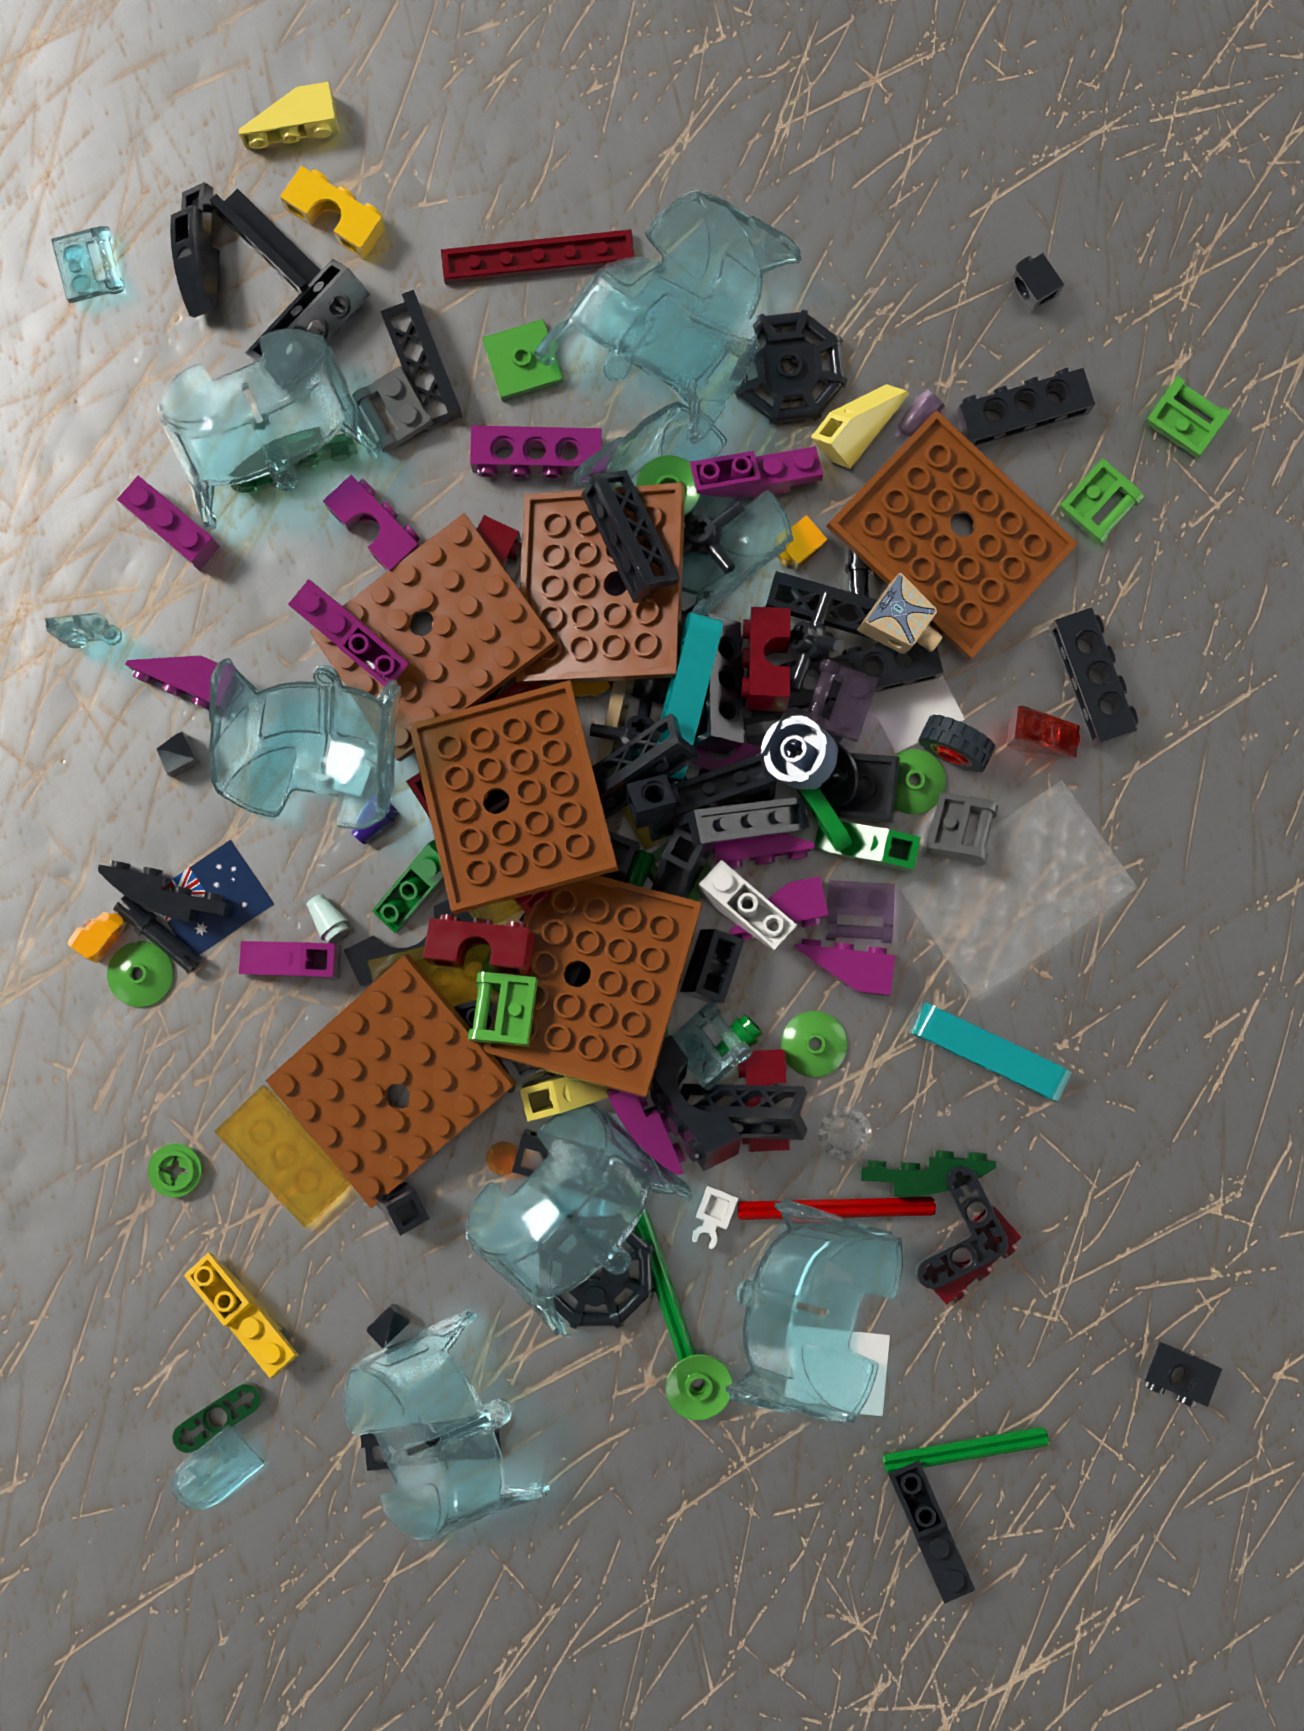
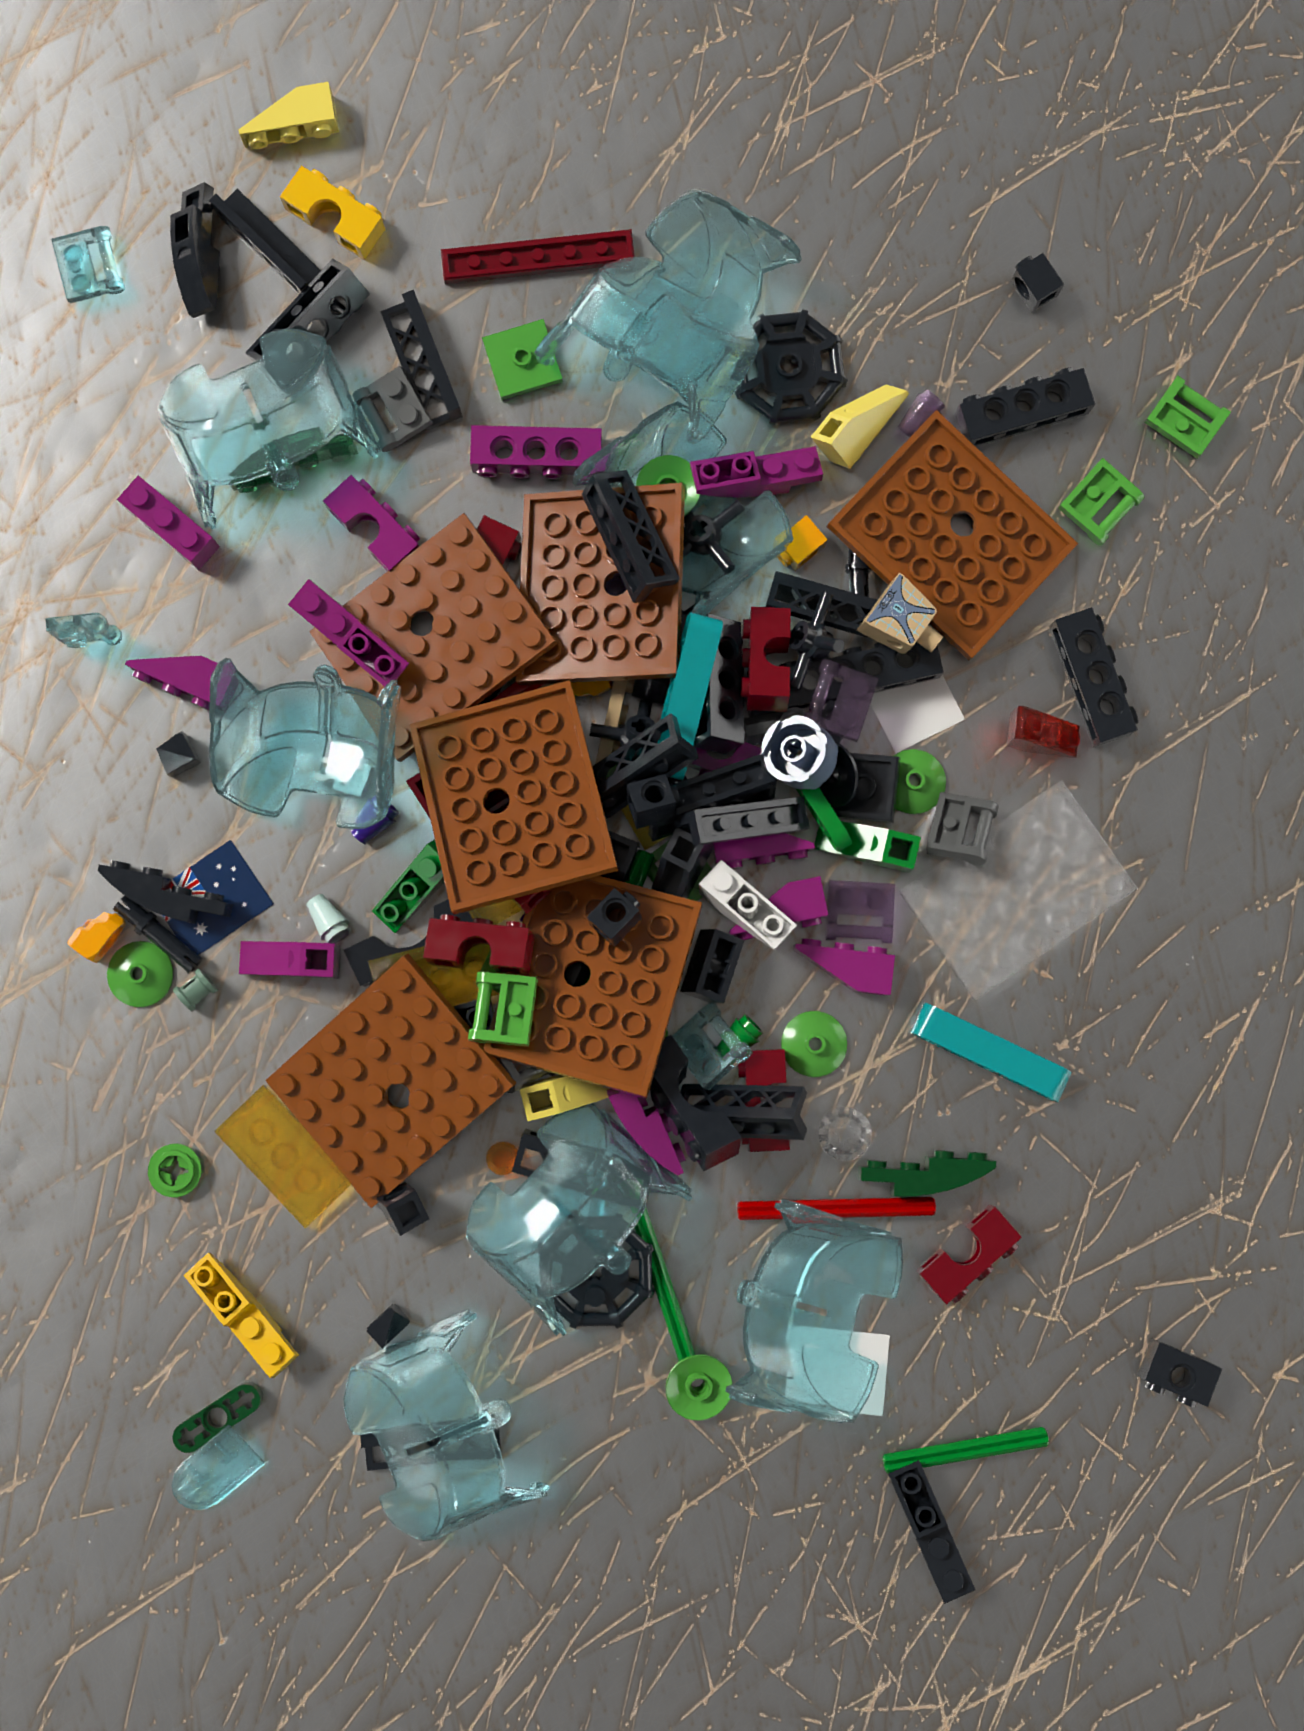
white plate [692,1185,739,1249] -> none
black beam [915,1165,1008,1289] -> none
black wheel [918,714,996,772] -> none
none -> sand green bush [173,968,218,1012]
none -> black brick [586,888,642,947]

